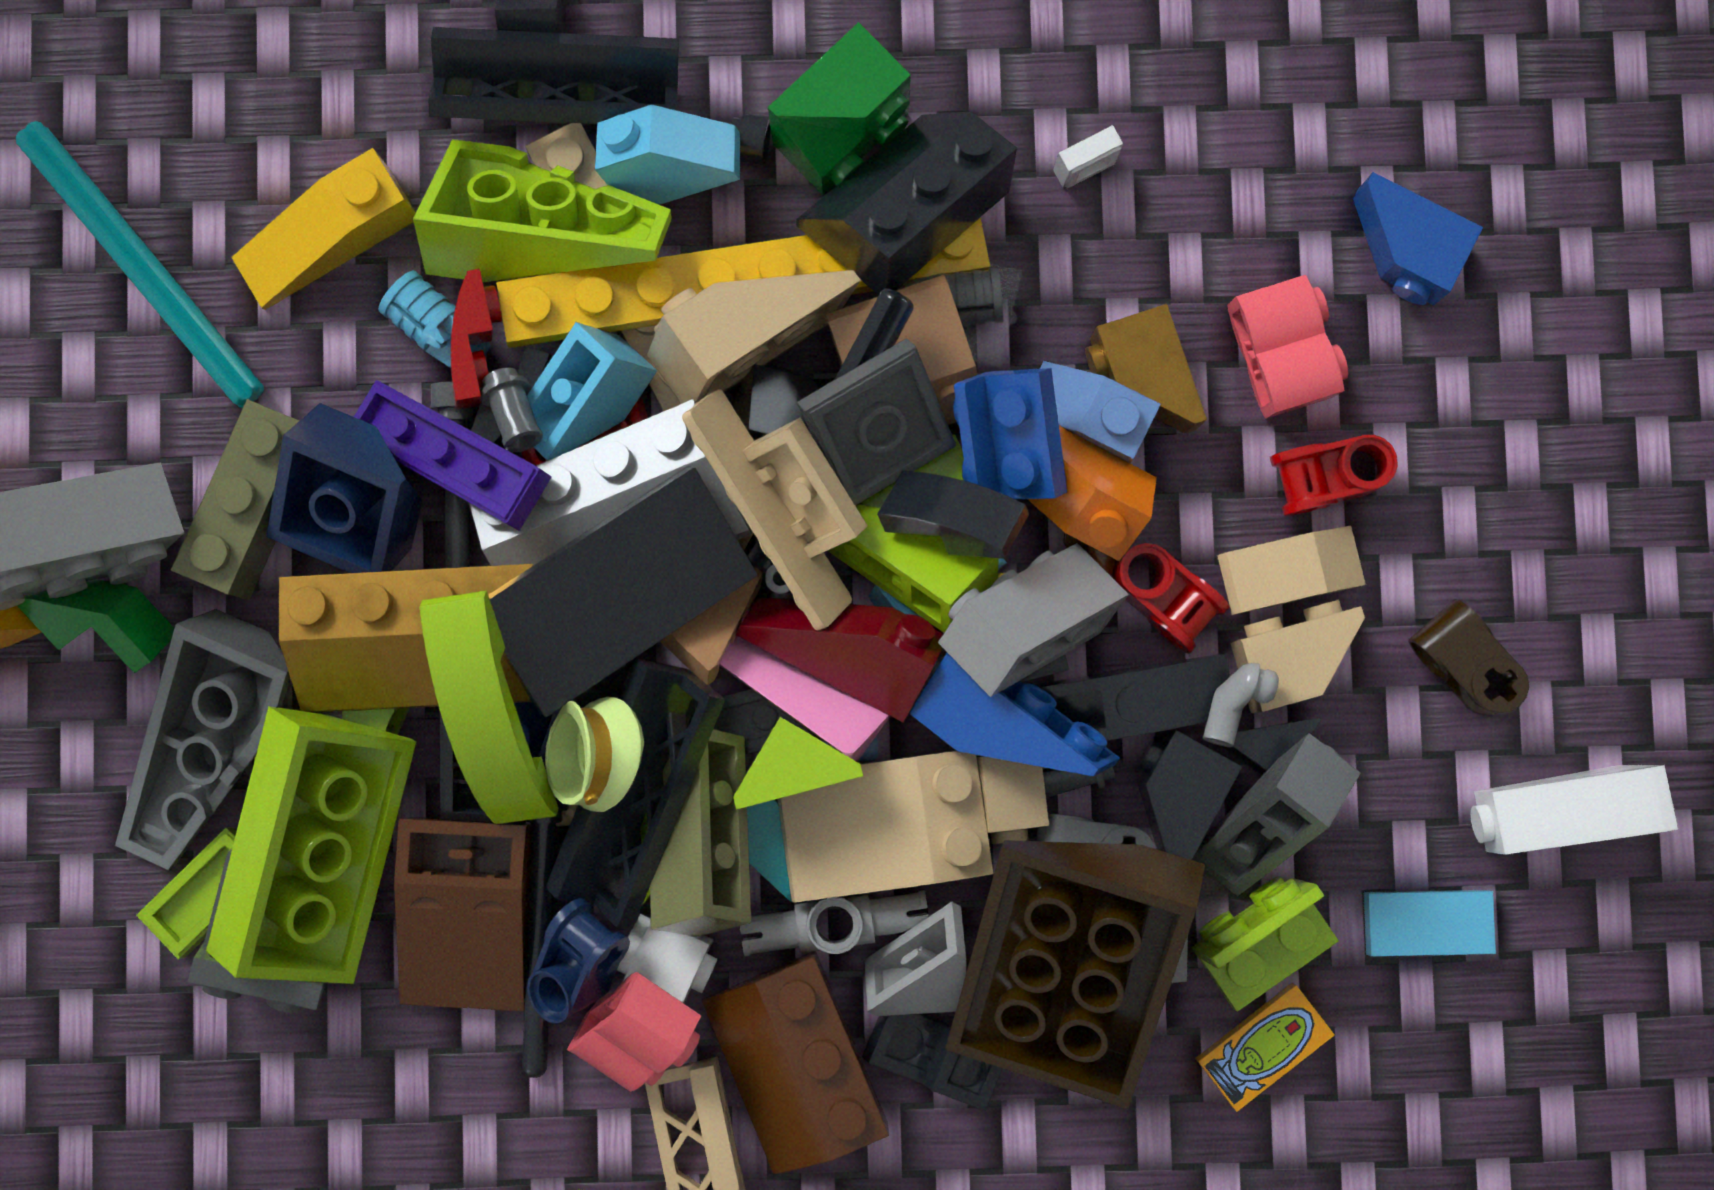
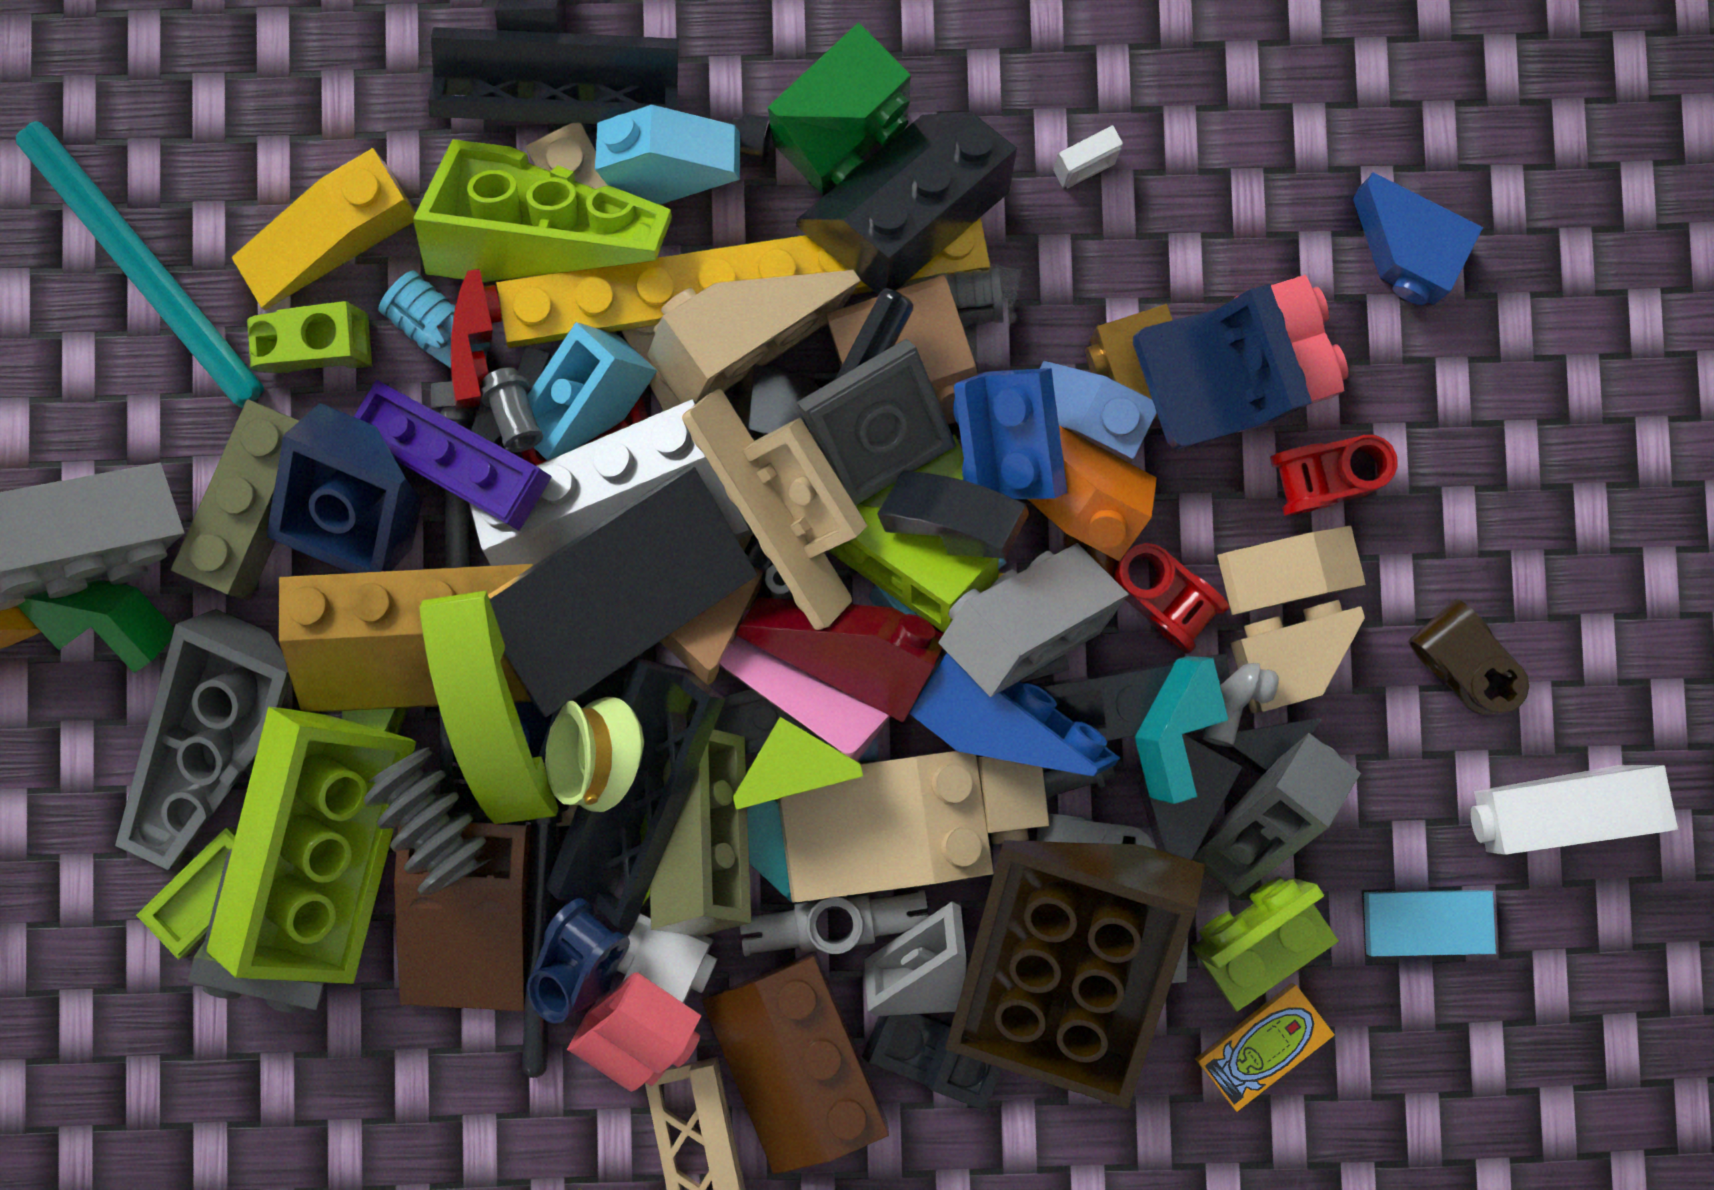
none -> lime leg [247,301,372,373]
none -> dark grey piece [364,747,492,896]
none -> dark blue bracket [1133,284,1312,449]
none -> teal slope [1135,656,1228,804]

